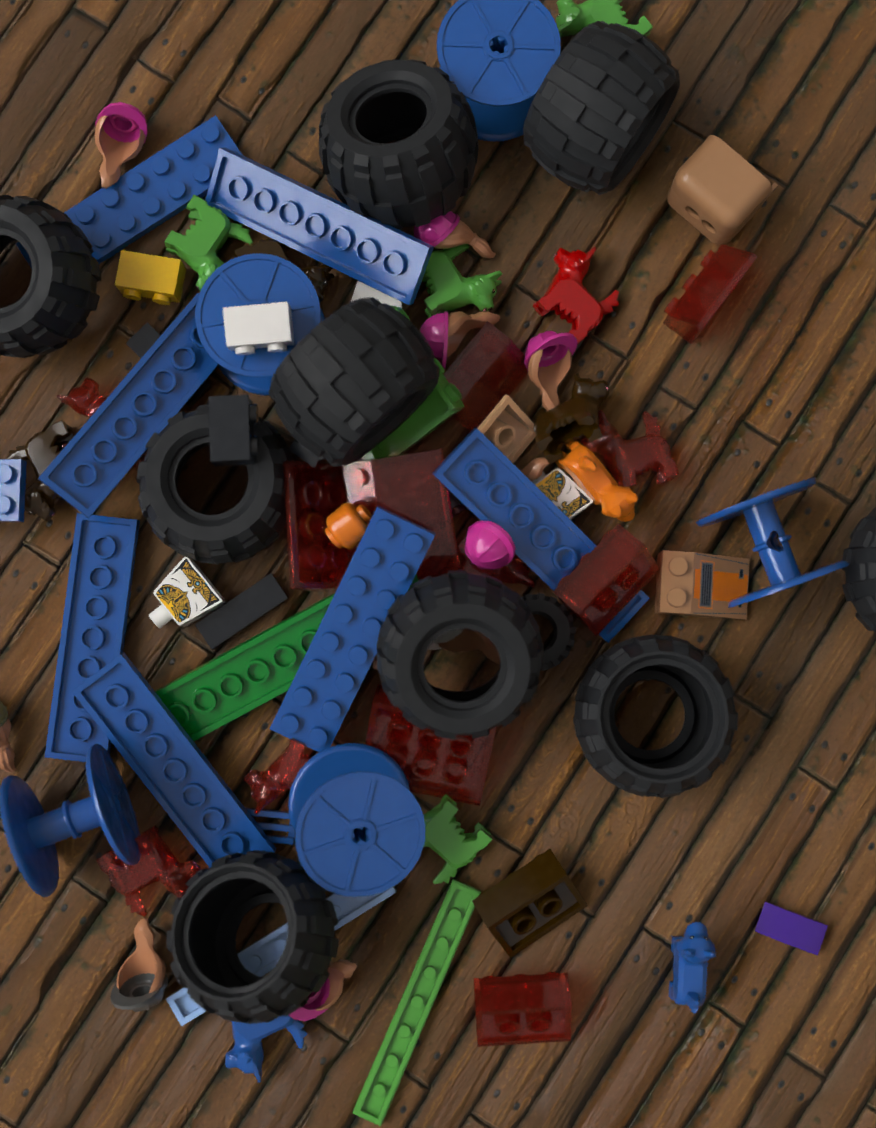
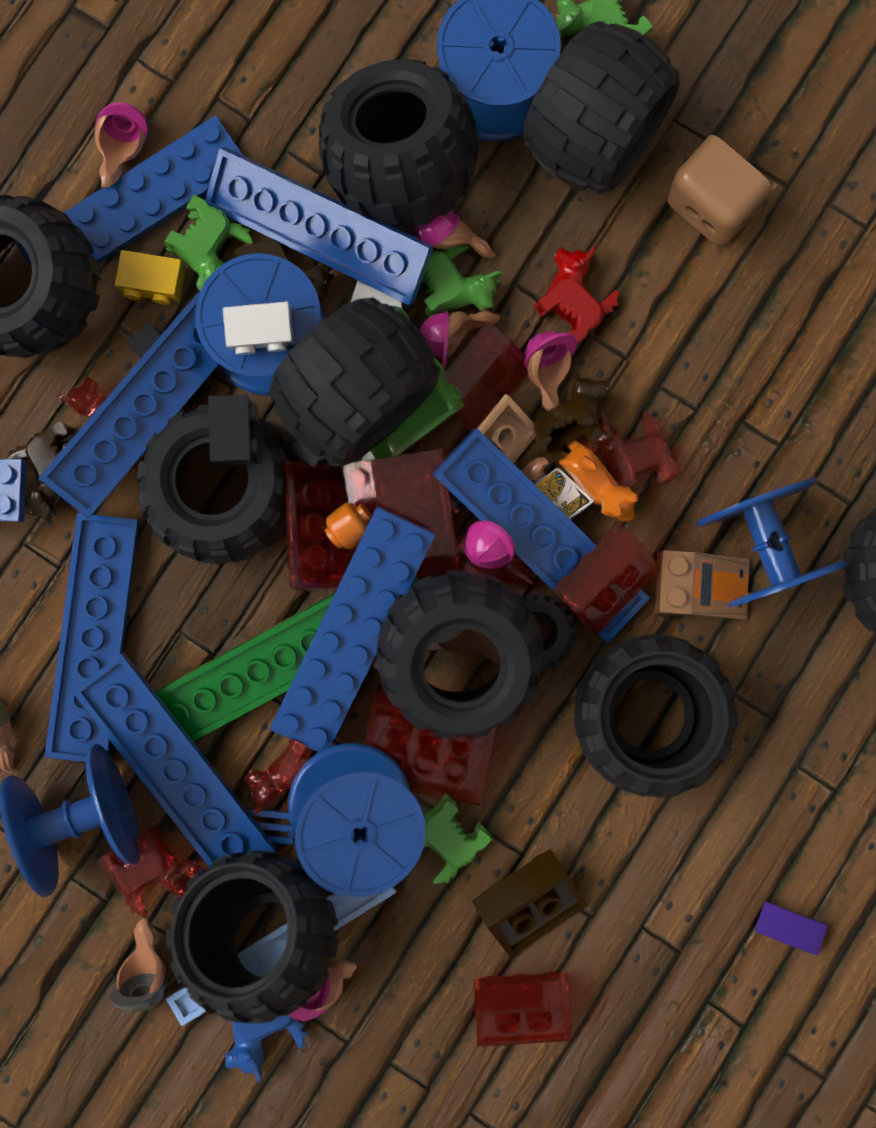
torso [149,557,227,629] -> none
black tile [195,573,289,650] -> none
bright green tile [352,878,481,1126] -> none
clear red slope [663,244,758,344] -> none
blue animal [668,922,717,1014] -> none

